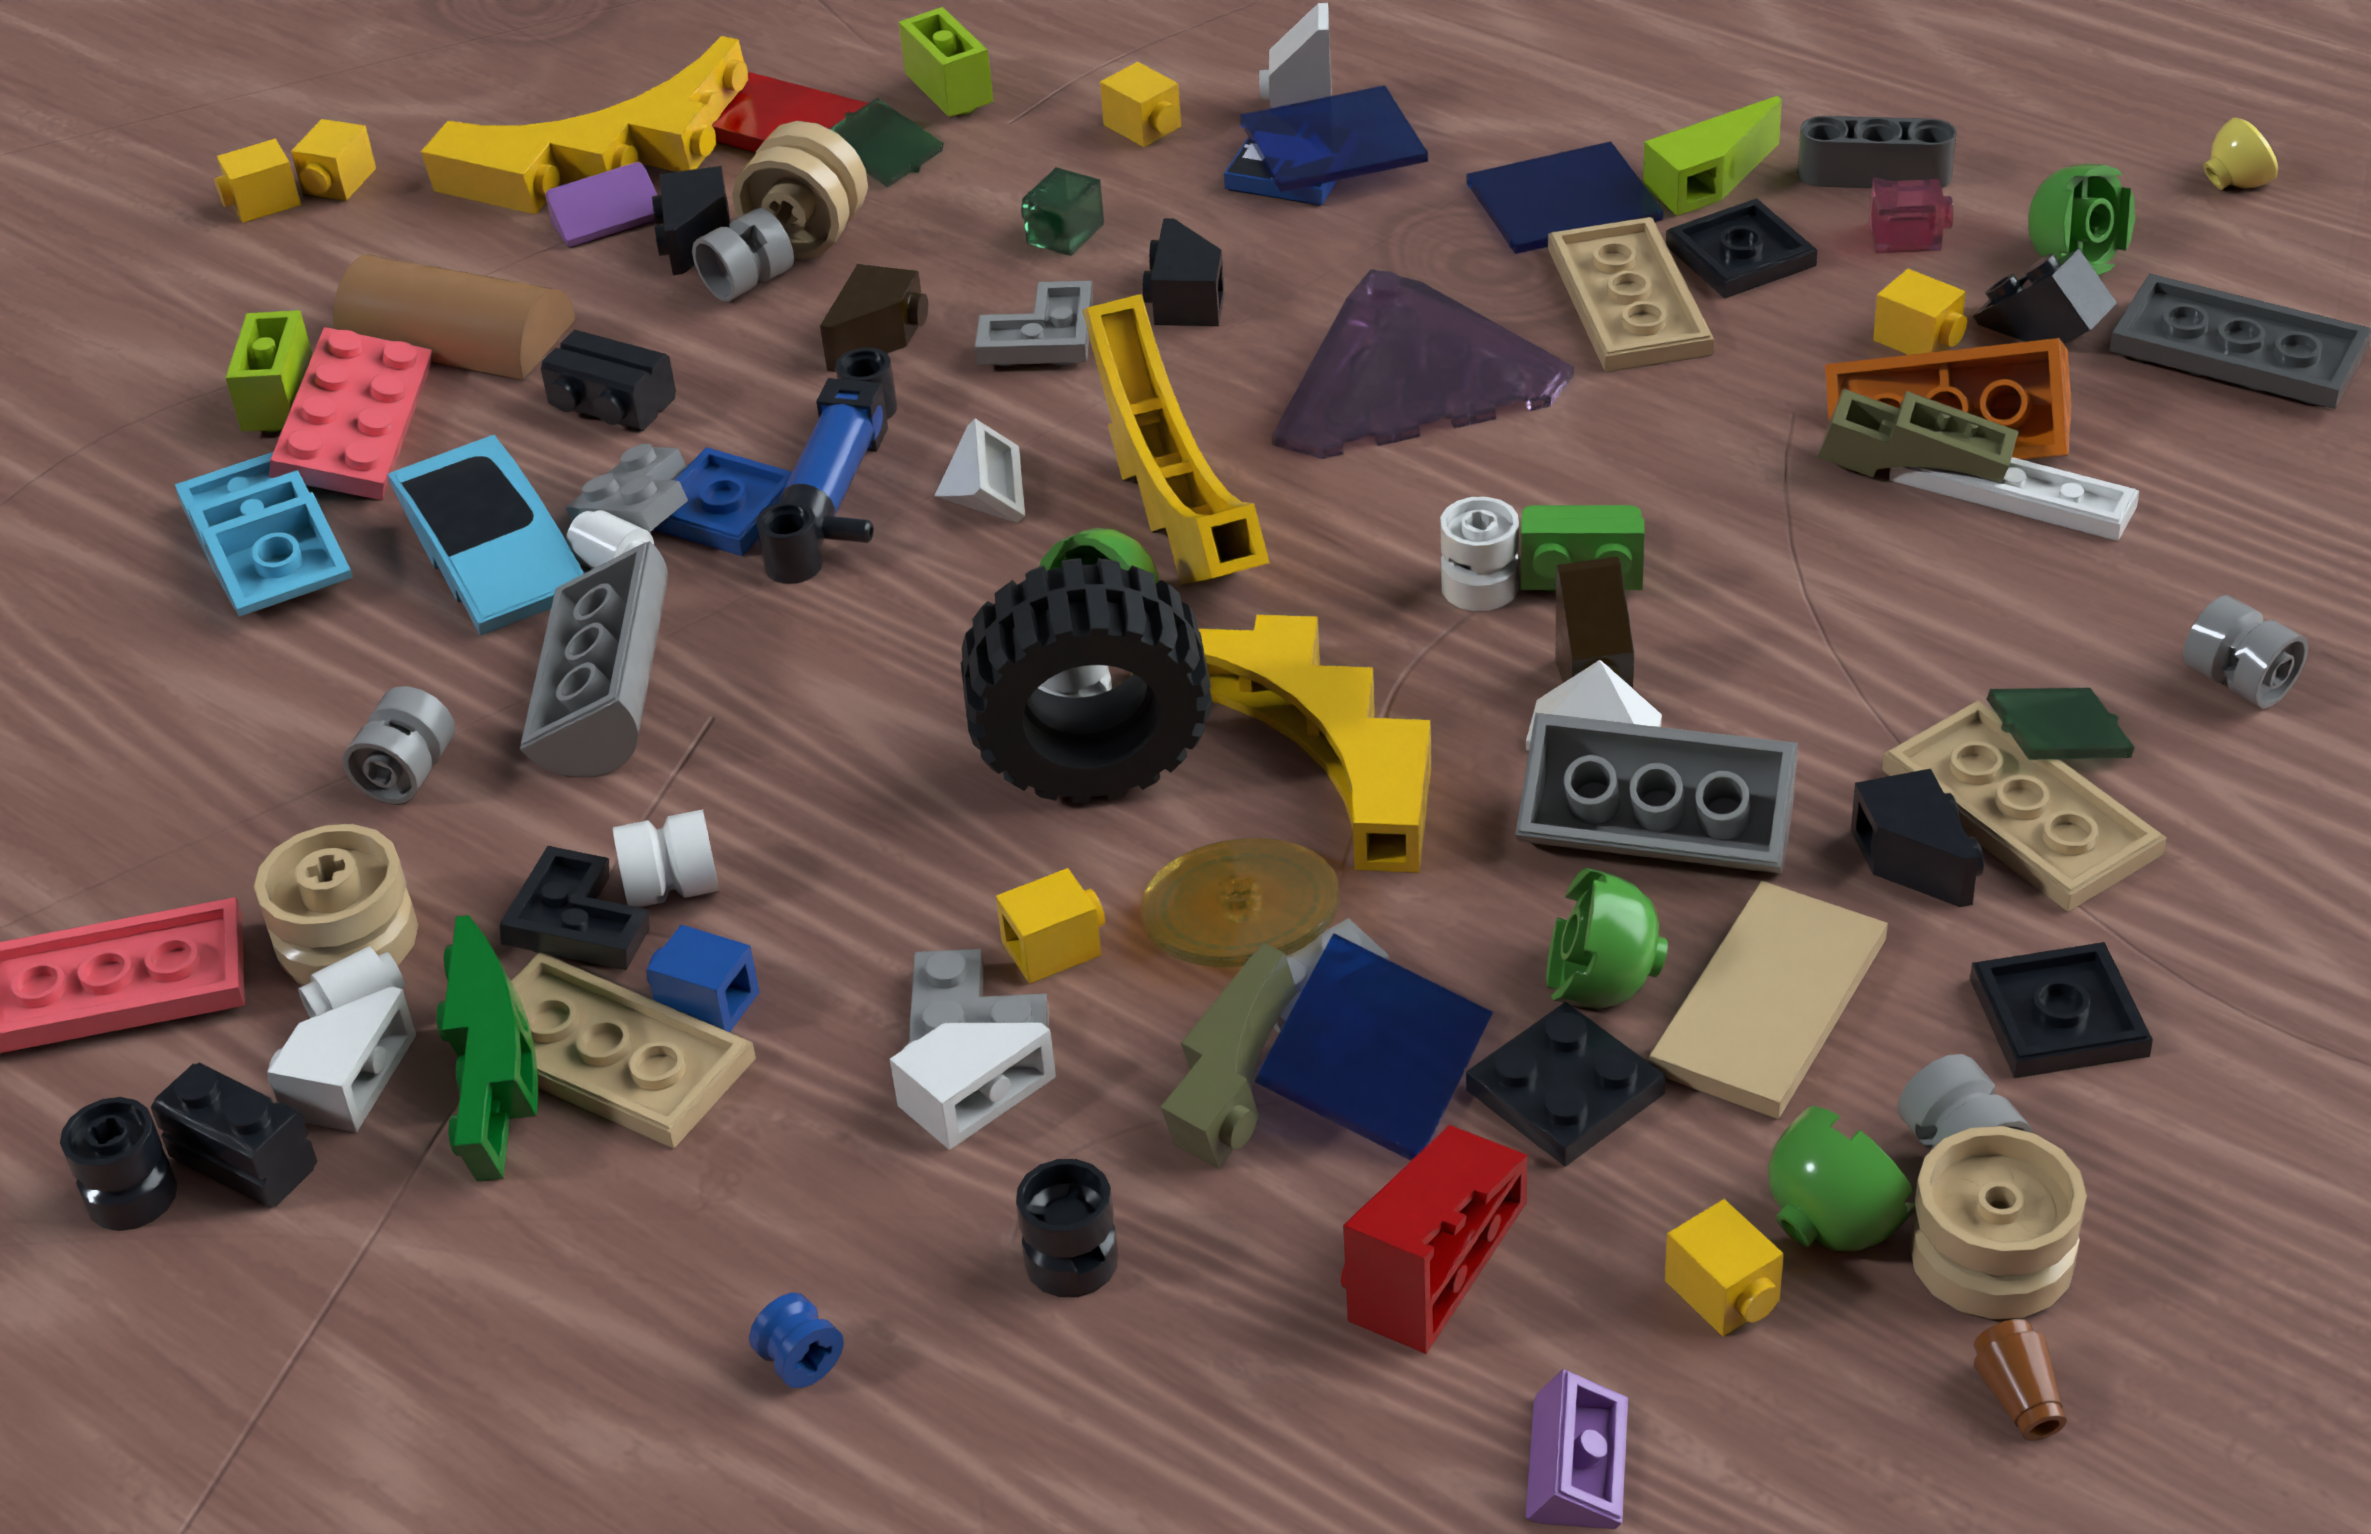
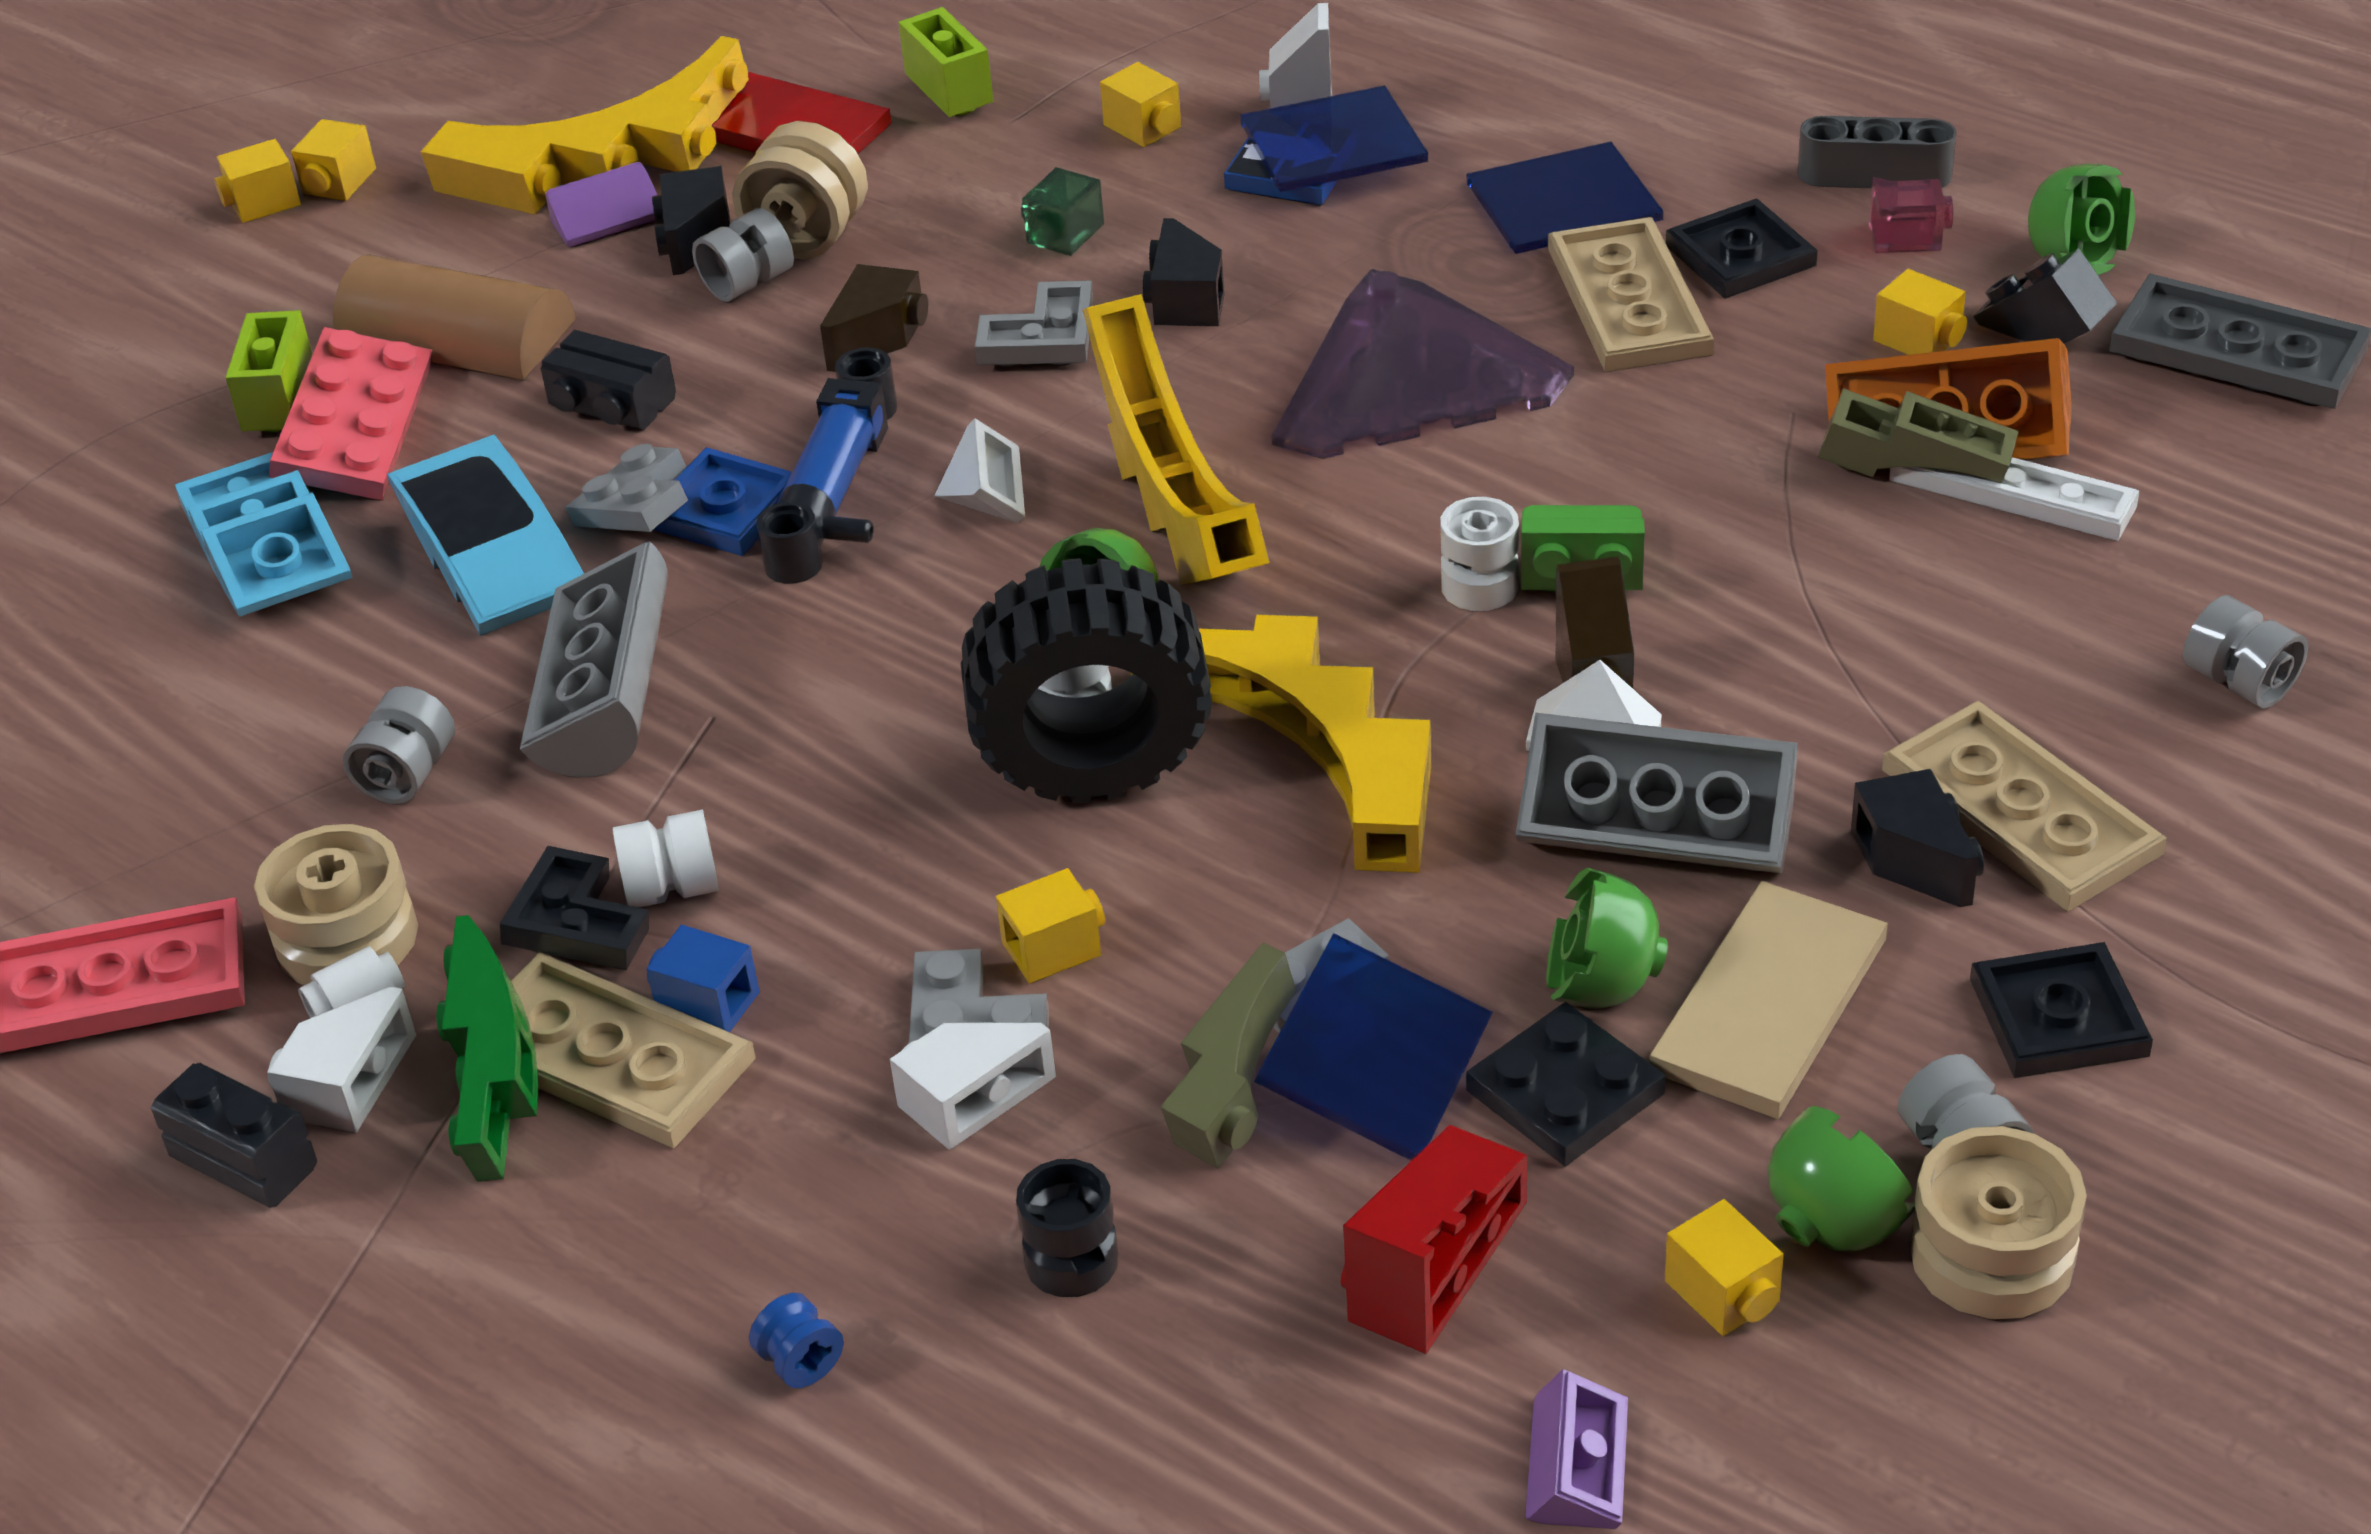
black wheel [60,1097,177,1231] -> none
white brick [566,510,654,569] -> none
clear green piece [830,98,944,187] -> none
clear yellow piece [1141,838,1340,967] -> none
lime slope [1643,95,1782,216] -> none
dark orange cone [1973,1319,2067,1441] -> none
clear green piece [1986,687,2135,760] -> none
light yellow brick [2203,117,2278,190] -> none

